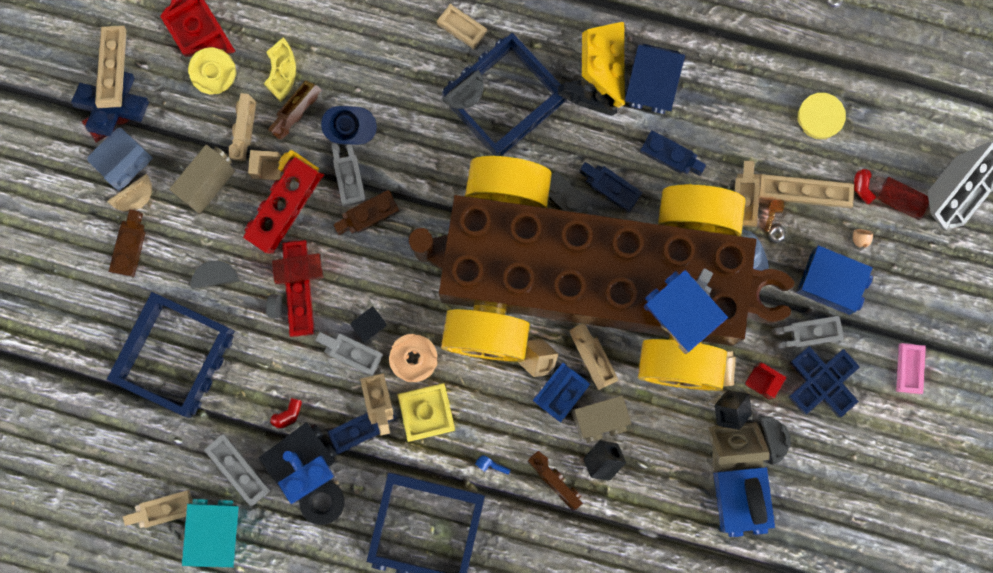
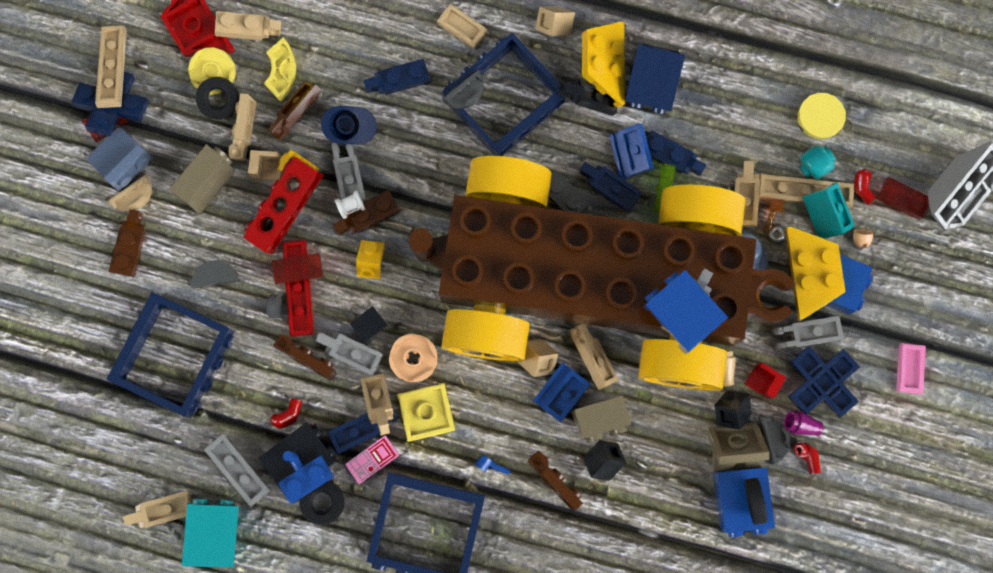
none -> black tyre [196,77,239,120]
none -> tan hinge [215,11,281,41]
none -> reddish brown hinge [273,334,337,381]
none -> white bush [335,190,366,219]
none -> bright pink tile [345,435,400,484]
none -> yellow bracket [356,240,385,279]
none -> dark blue hinge [364,59,431,95]
none -> tan panel [536,6,575,36]
none -> blue plate [609,123,654,180]
none -> clear neon green pin [653,164,676,213]
none -> magenta cone [784,410,823,436]
none -> yellow wing [785,227,845,320]
none -> red arm [793,441,821,474]
none -> teal head [799,144,836,180]
none -> teal panel [803,182,855,239]

